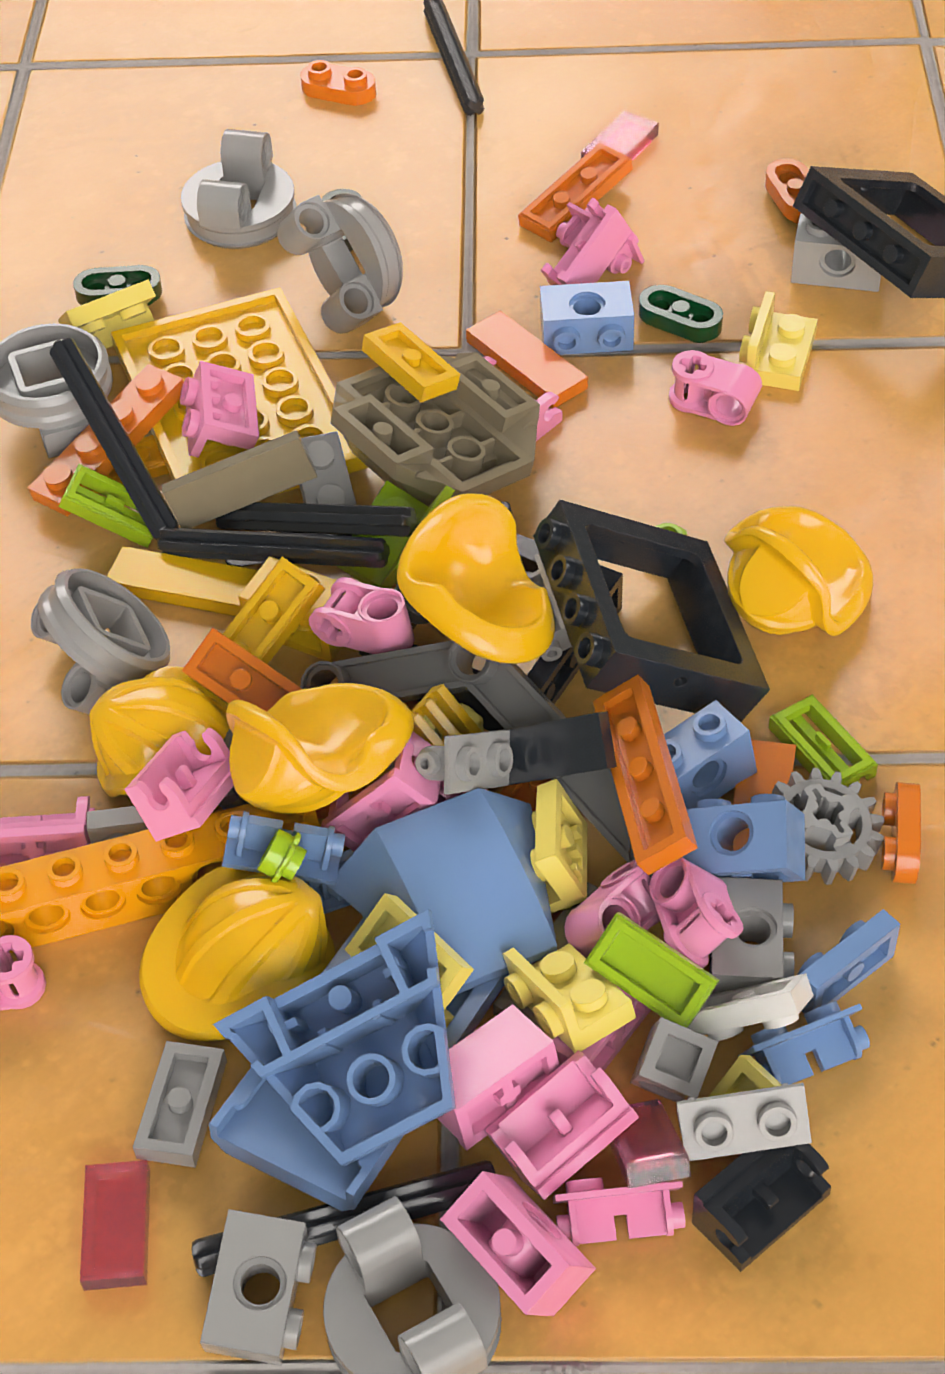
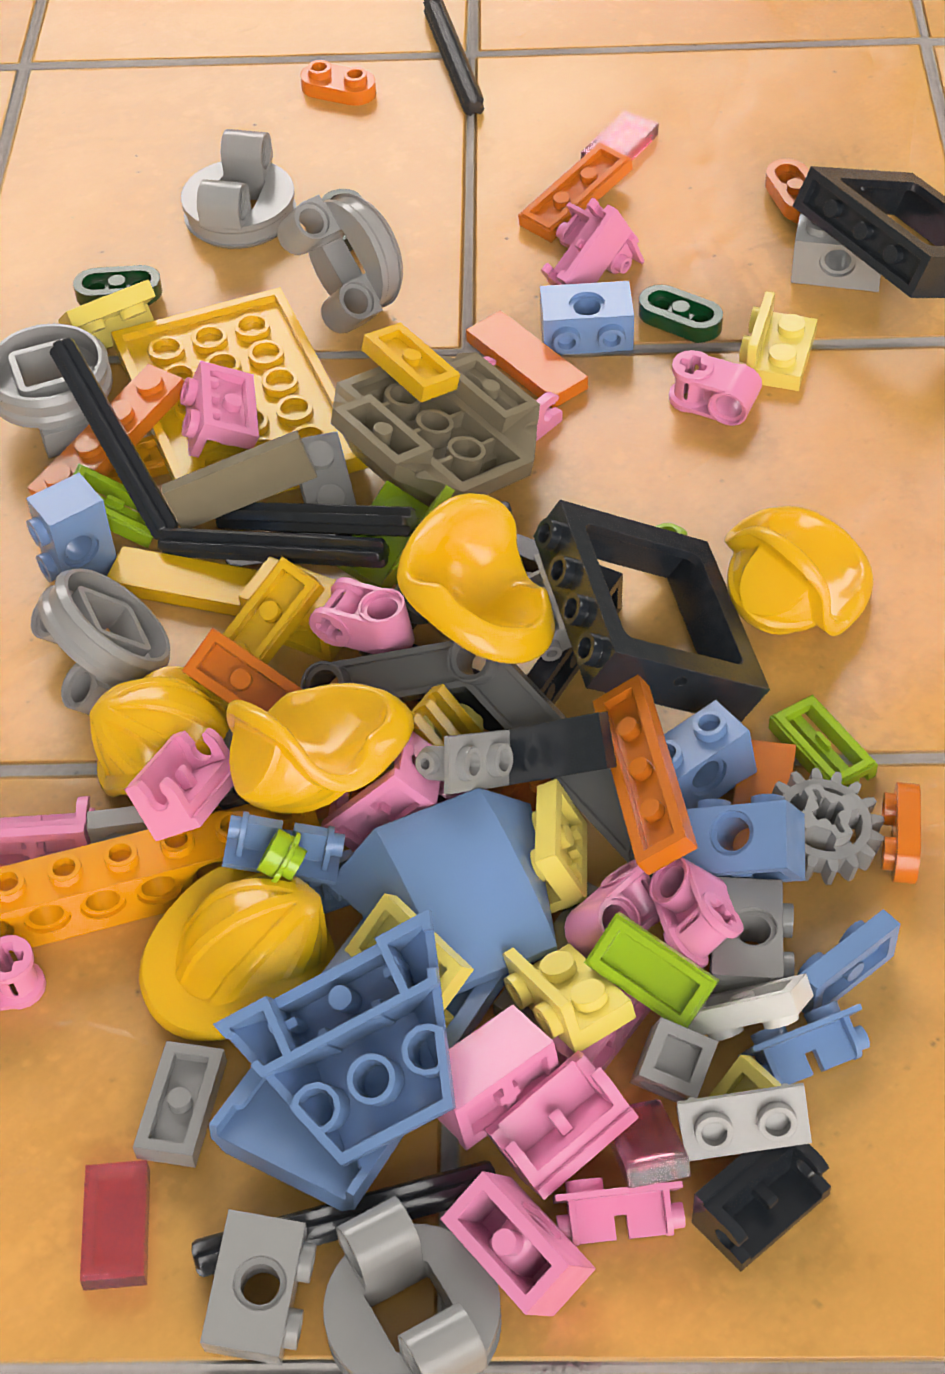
none -> medium blue brick [26,473,117,582]

